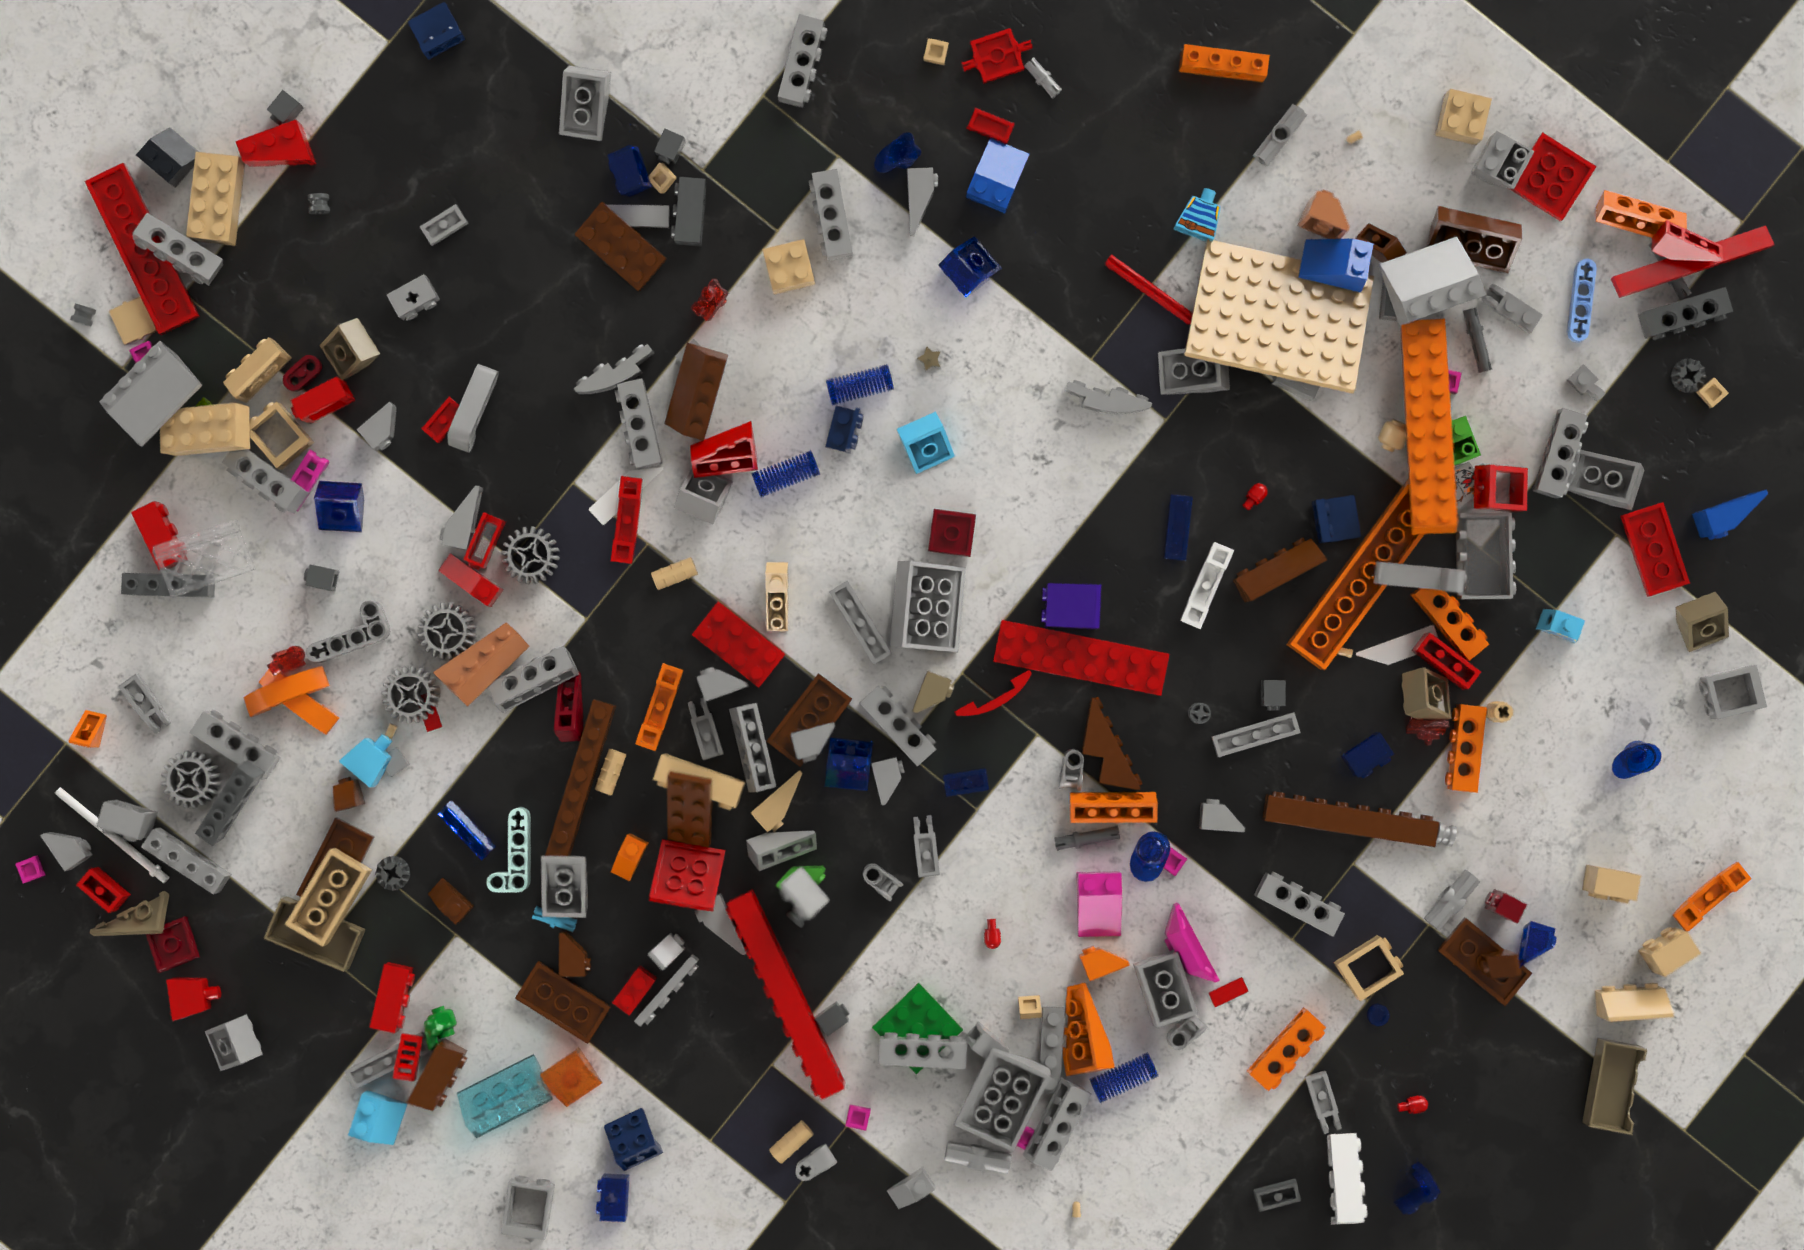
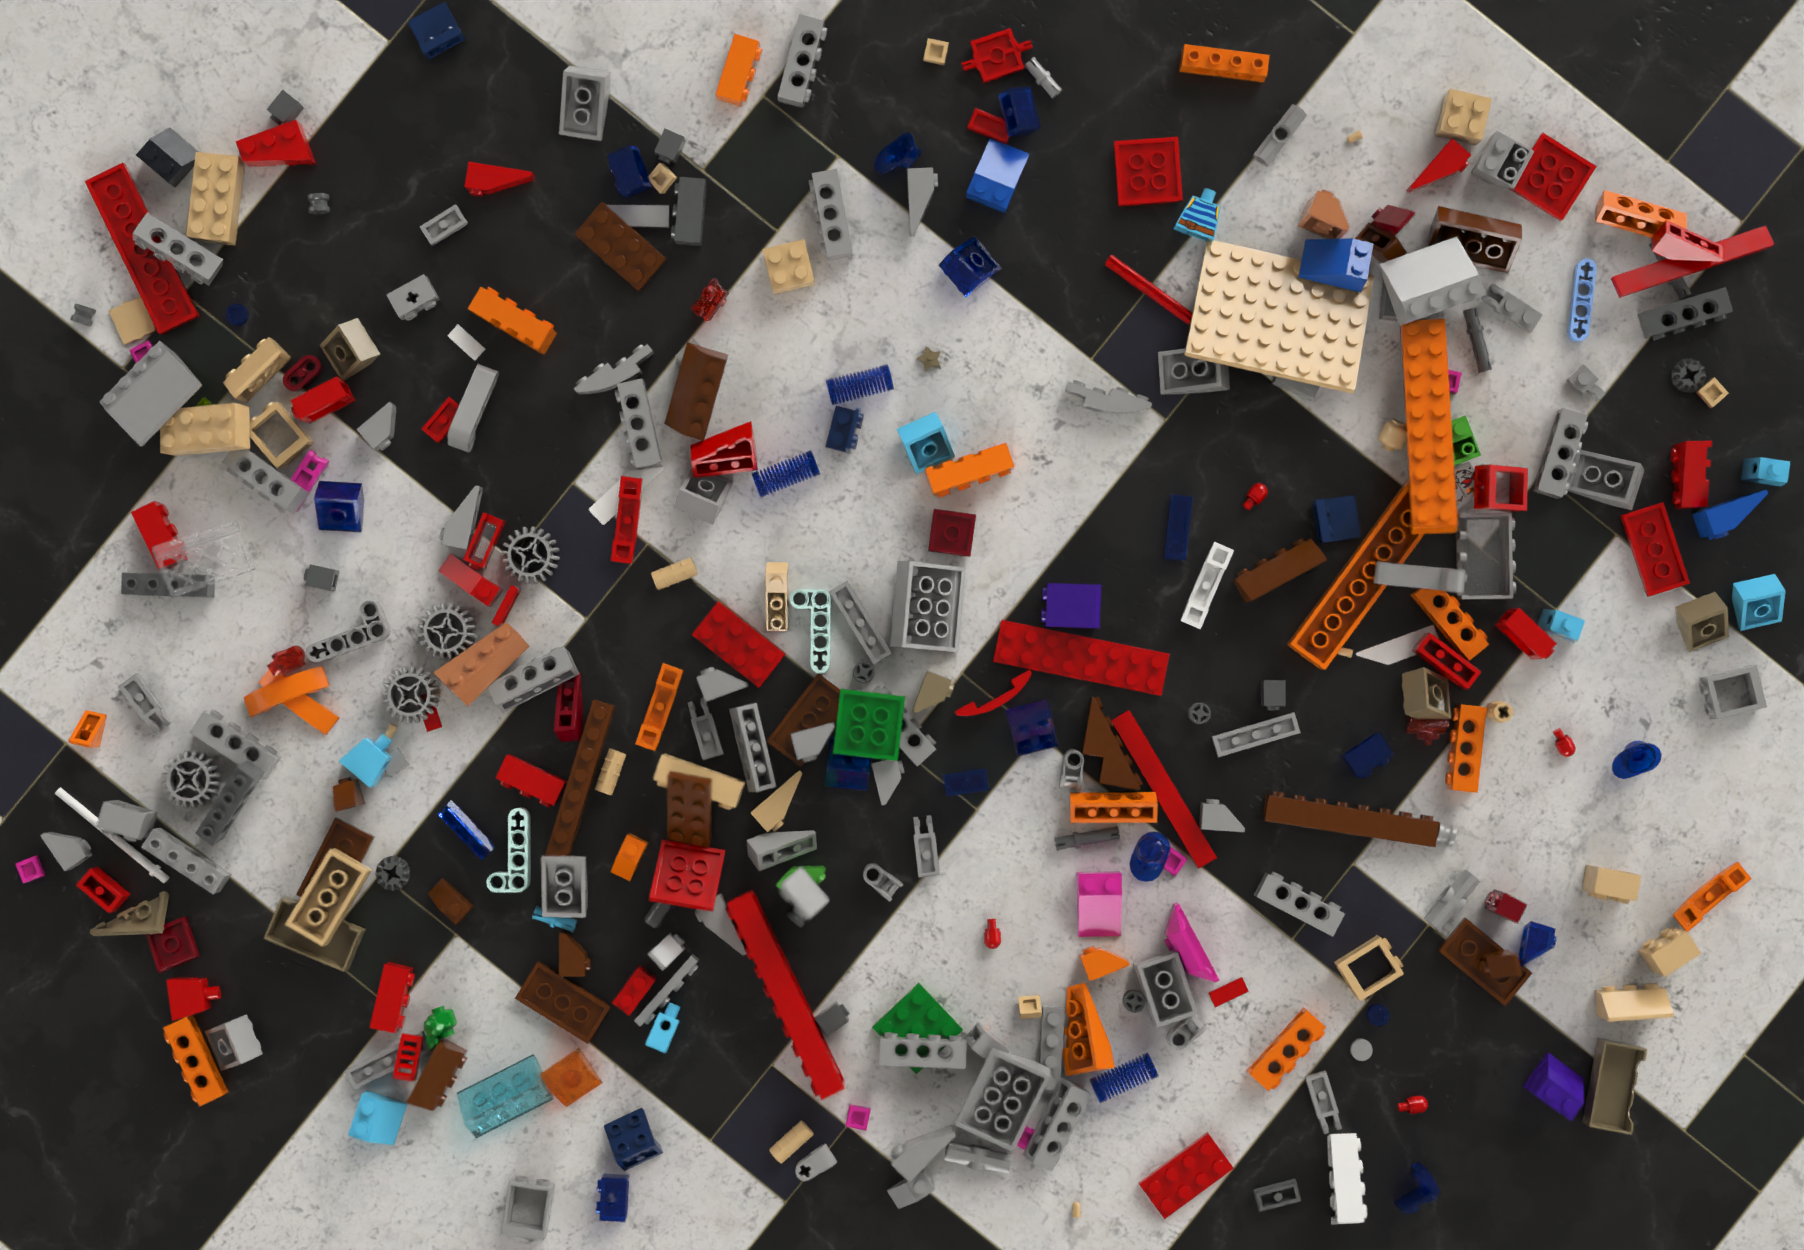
none -> orange brick [163,1015,229,1106]
none -> clear blue tile [226,304,249,326]
none -> white sticker [447,324,485,361]
none -> red slope [464,162,535,196]
none -> orange wedge [468,287,557,355]
none -> red tile [491,585,521,627]
none -> red brick [496,754,568,807]
none -> dark grey brick [643,902,675,929]
none -> medium azure torso [645,1002,681,1053]
none -> orange brick [715,34,763,107]
none -> light aqua beam [790,589,831,674]
none -> green plate [833,689,905,761]
none -> dark grey wheel [853,662,875,683]
none -> light grey slope [891,1125,956,1182]
none -> orange wedge [925,443,1015,498]
none -> clear blue brick [998,87,1041,136]
none -> clear blue slope [1005,699,1058,757]
none -> red tile [1111,710,1217,869]
none -> red plate [1113,137,1183,206]
none -> dark grey wheel [1122,989,1145,1013]
none -> red plate [1139,1132,1234,1219]
none -> light grey tile [1350,1038,1373,1061]
none -> dark red slope [1370,205,1416,236]
none -> red slope [1406,138,1471,193]
none -> red window [1494,608,1557,660]
none -> dark purple slope [1523,1052,1584,1120]
none -> red cylinder [1553,728,1576,757]
none -> red wedge [1670,440,1712,509]
none -> medium azure slope [1732,574,1785,631]
none -> medium azure torso [1741,457,1790,487]

